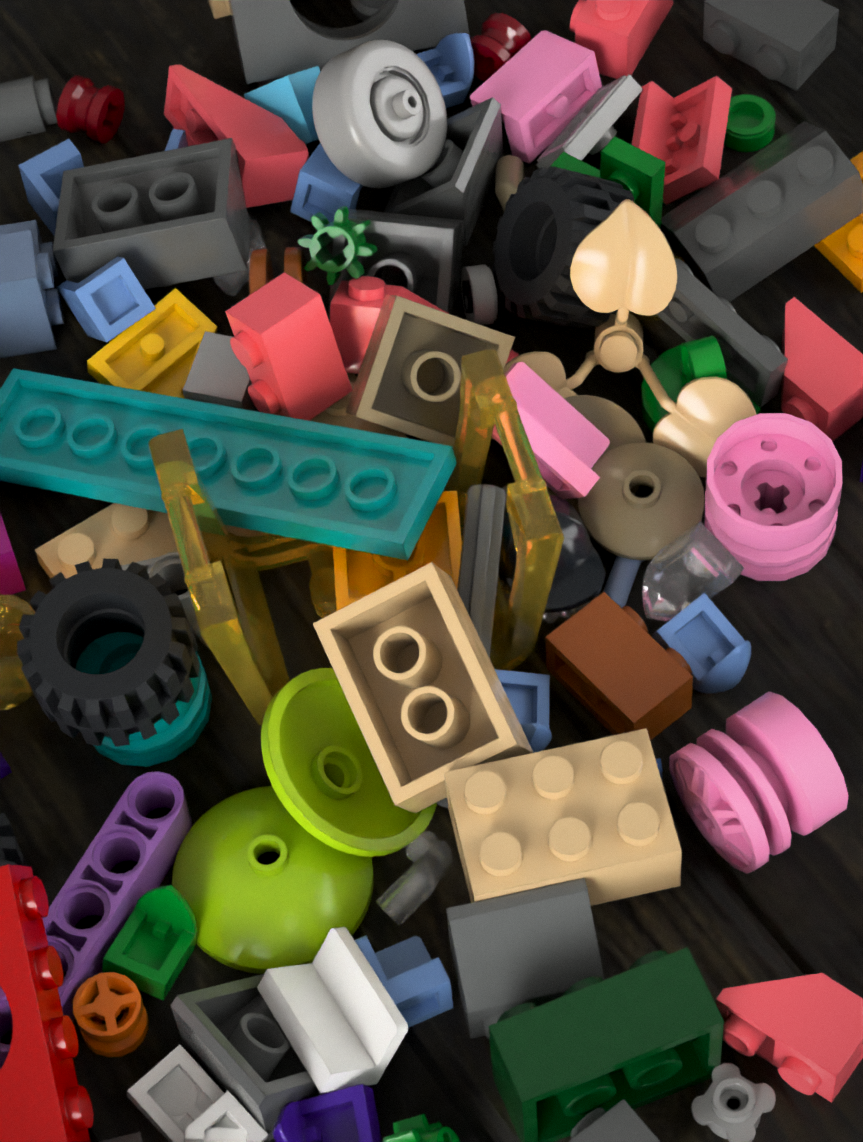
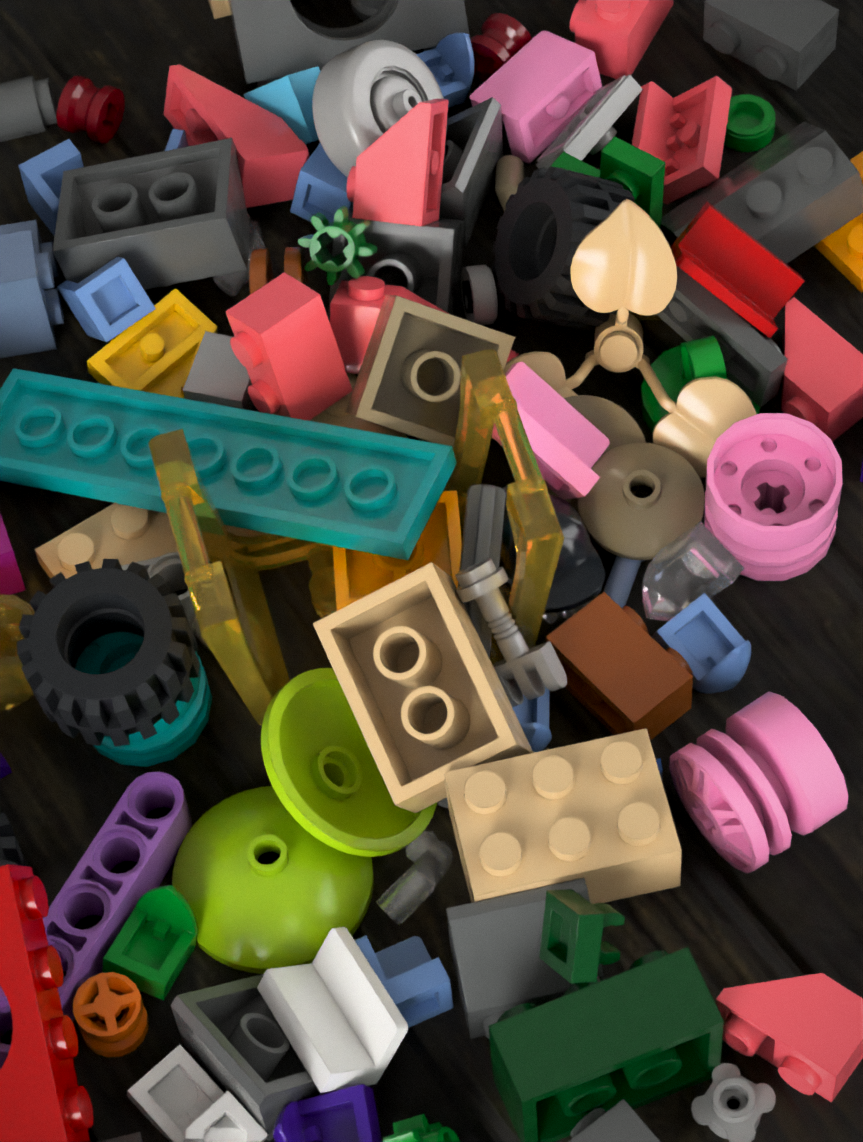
none -> coral slope [347,99,449,226]
none -> light grey hinge [455,558,567,707]
none -> dark green tile [539,889,625,984]
none -> red panel [670,202,805,338]

